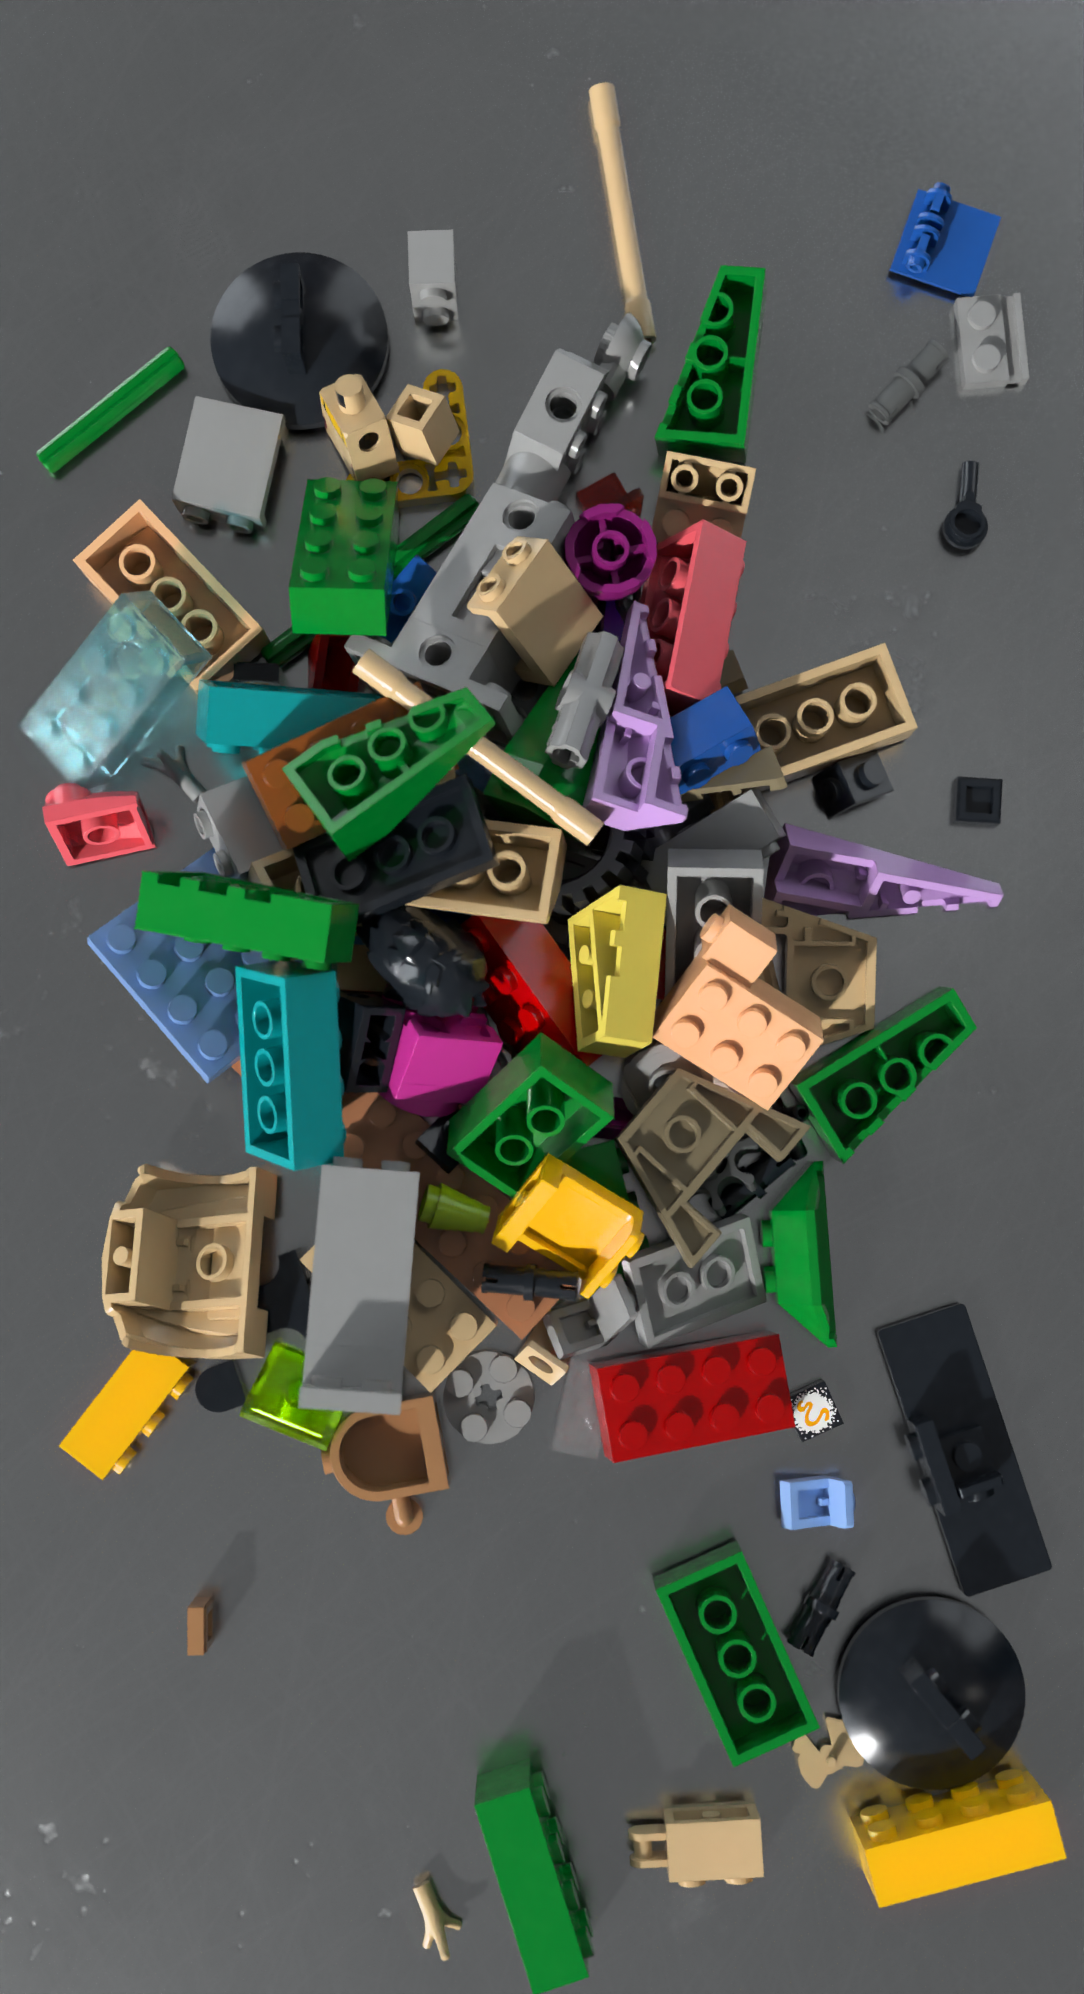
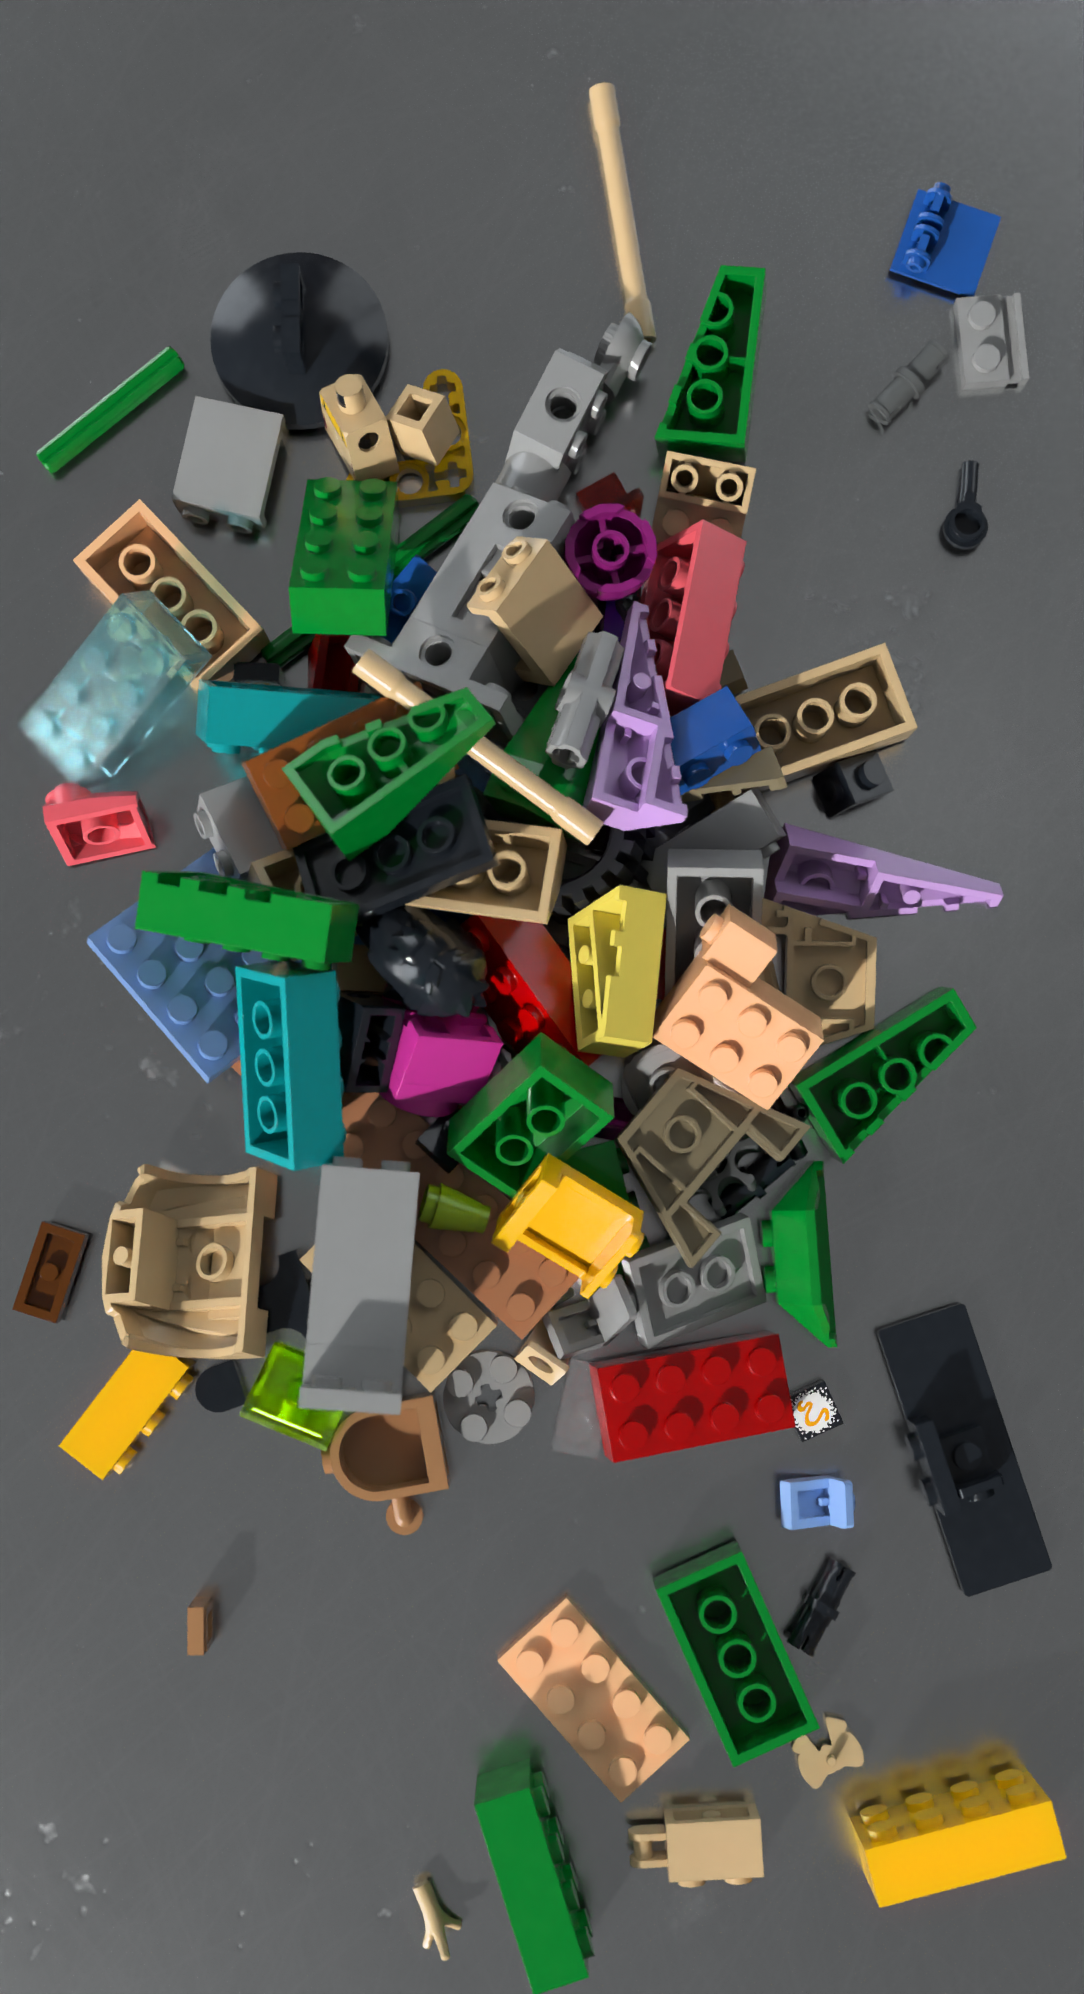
light grey bar [141,745,207,802] -> none
light grey brick [407,229,459,326] -> none
black pin [481,1263,579,1302] -> none
black bracket [837,1596,1026,1790] -> none
black tile [952,776,1003,826] -> none
none -> reddish brown plate [12,1221,89,1323]
none -> light nougat plate [497,1594,690,1803]

